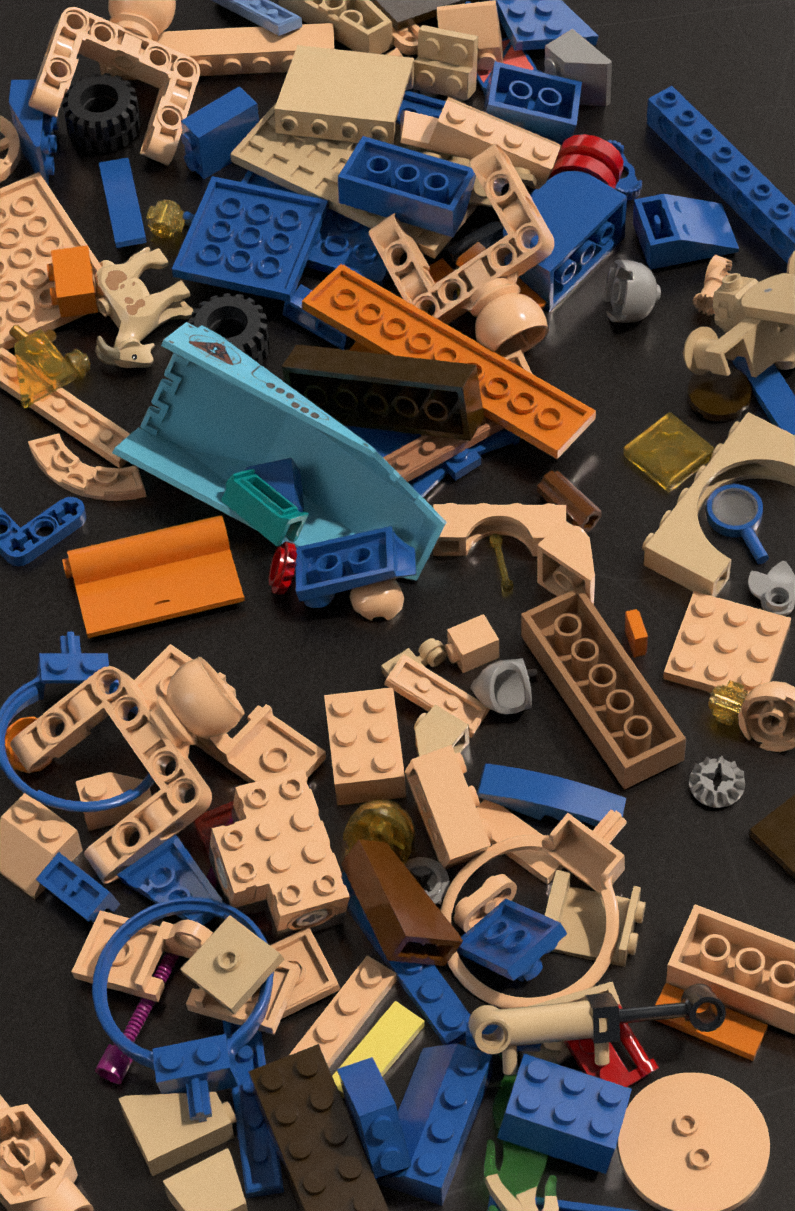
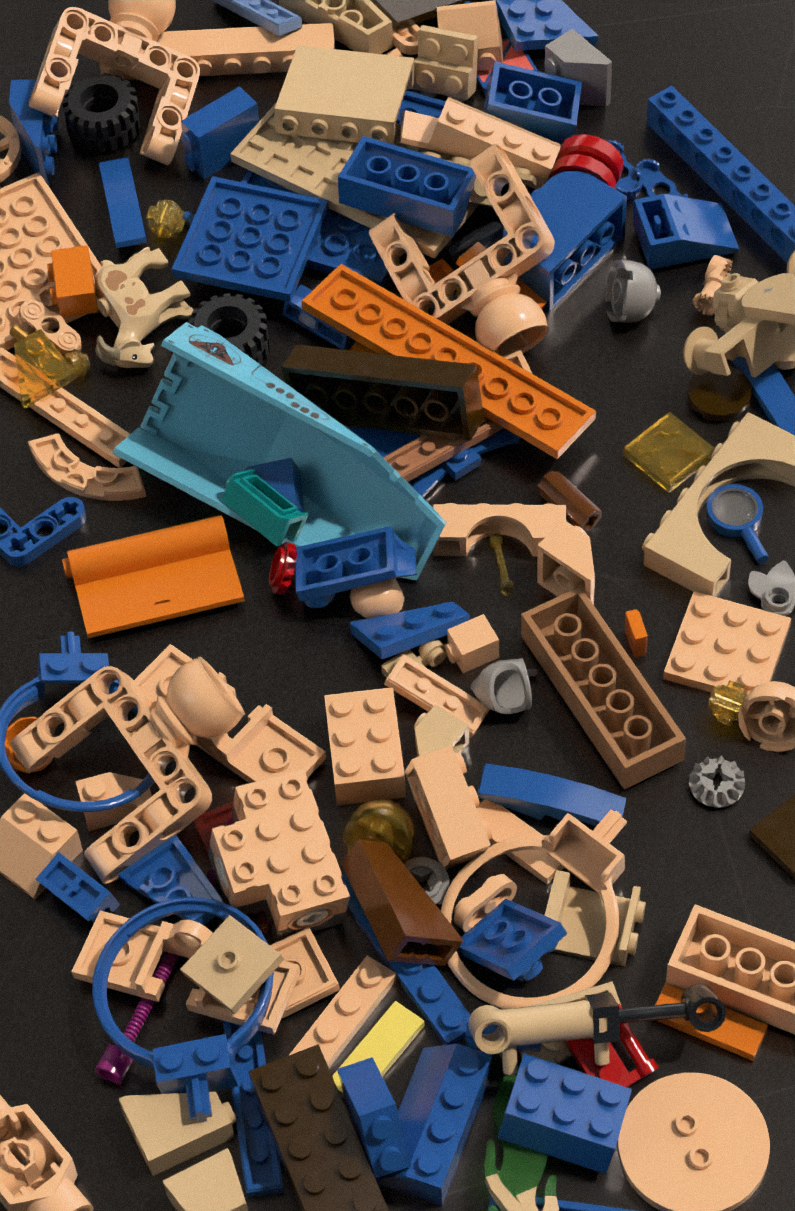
none -> light nougat piece [17,300,82,359]
none -> blue wing [349,602,470,659]
none -> blue piece [635,158,688,198]

